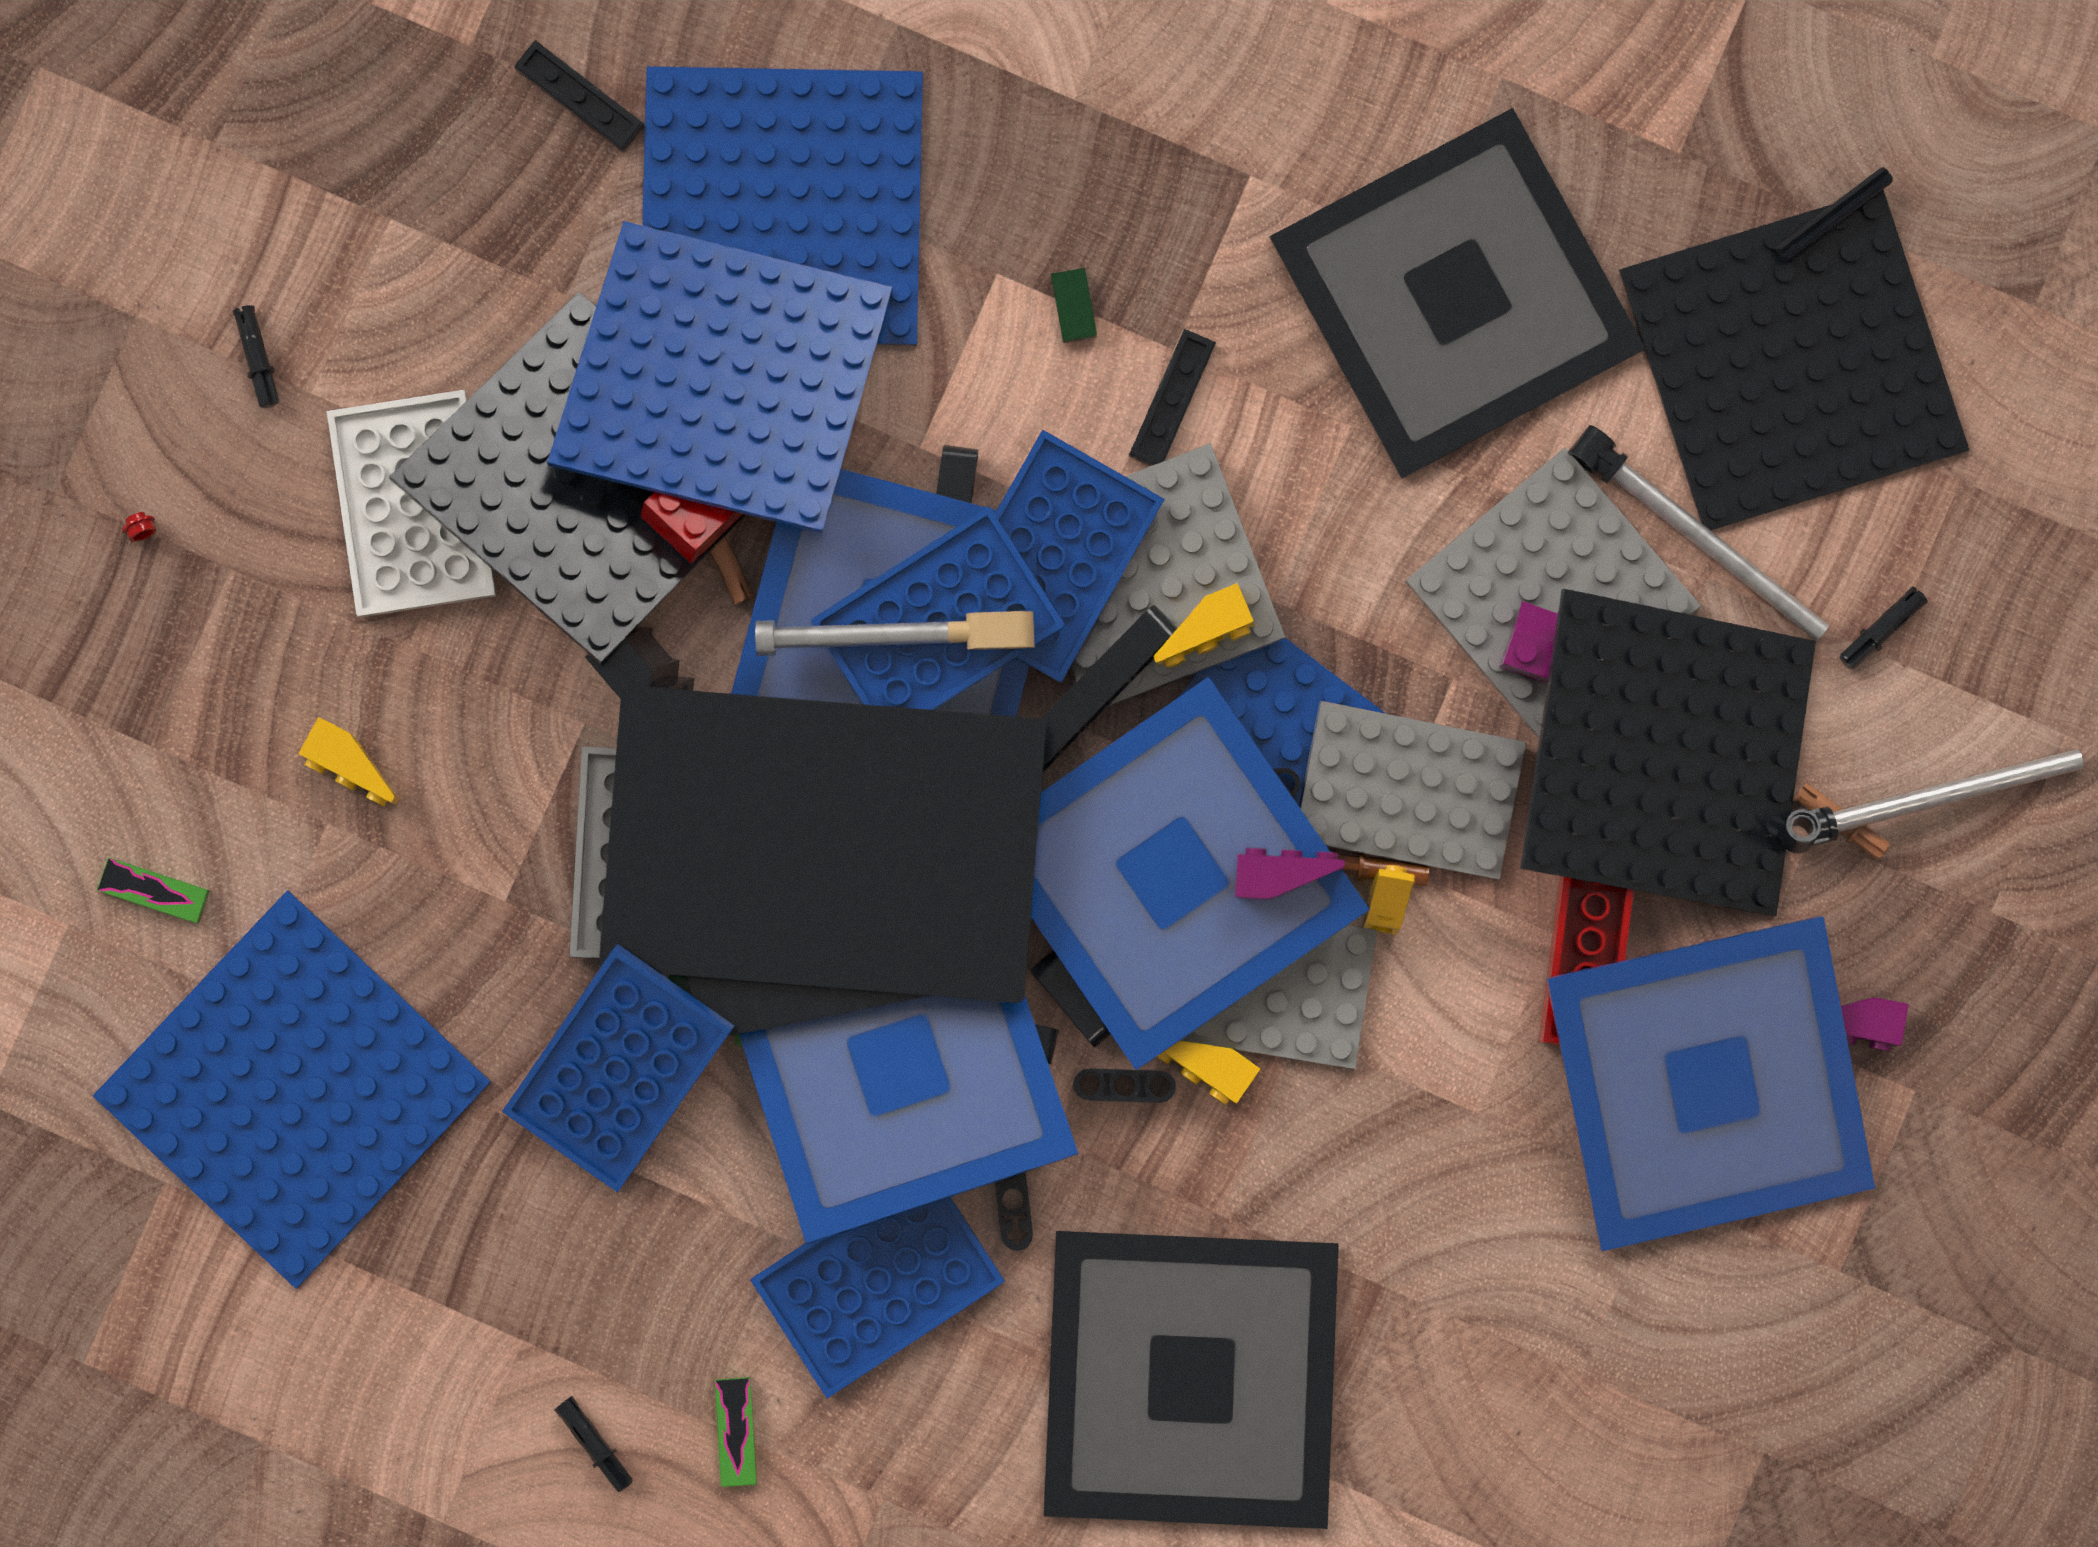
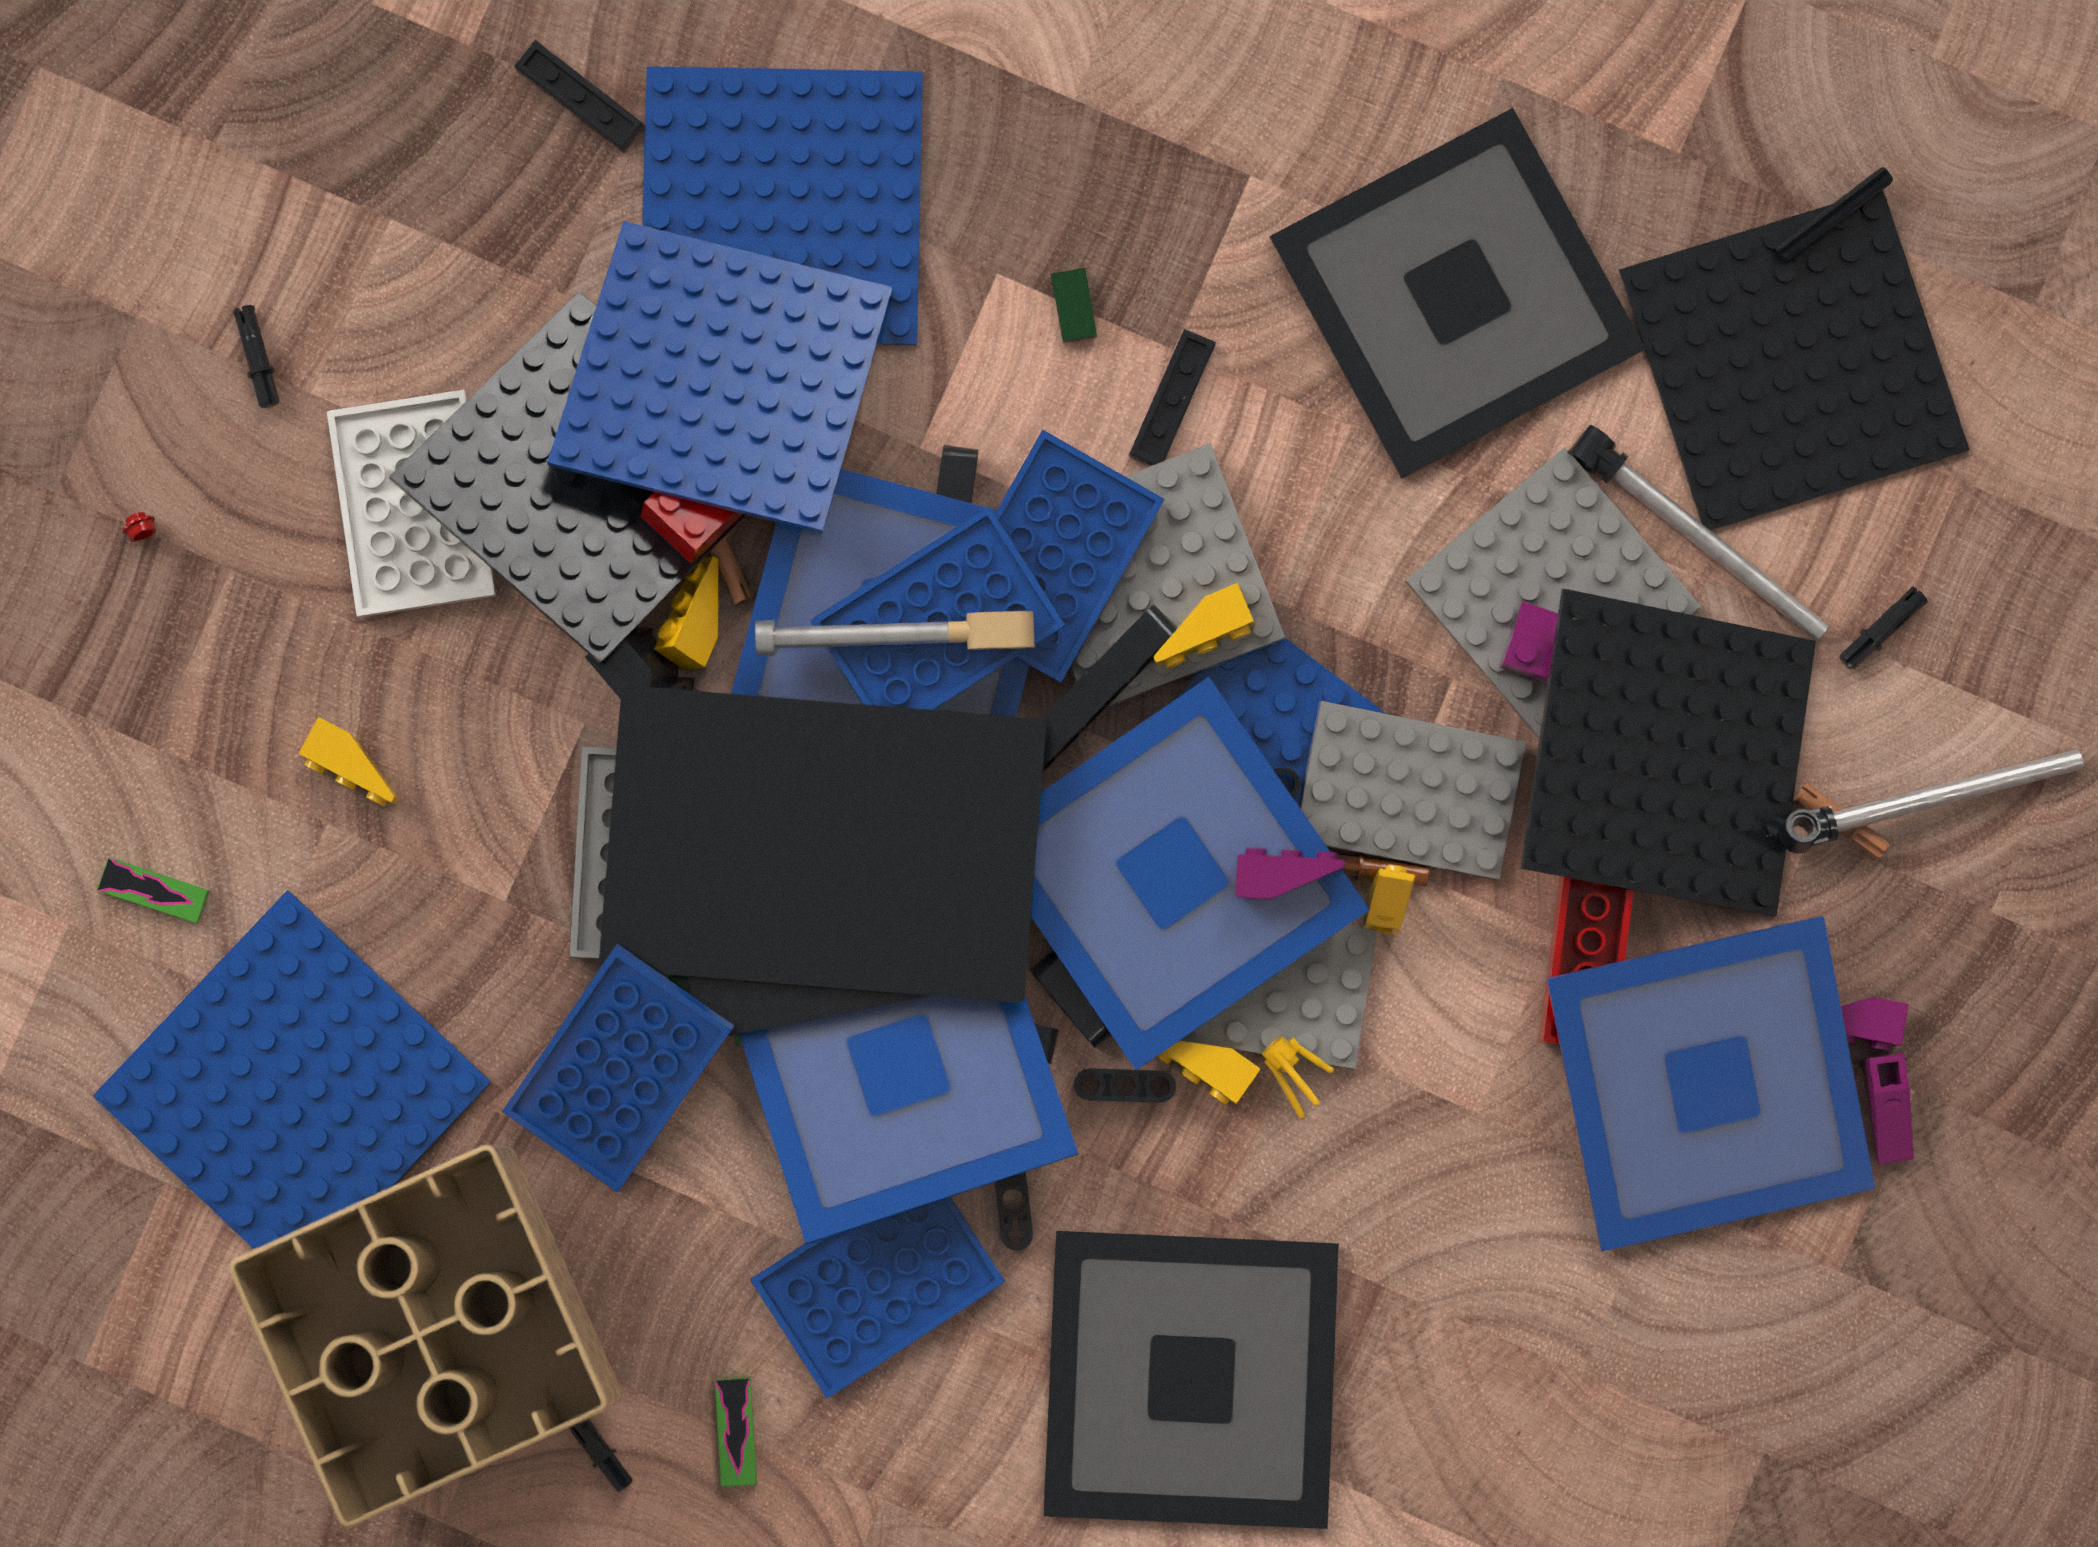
none -> tan piece [229,1145,622,1527]
none -> yellow slope [654,556,718,671]
none -> yellow plant [1262,1036,1334,1119]
none -> magenta slope [1861,1053,1914,1164]

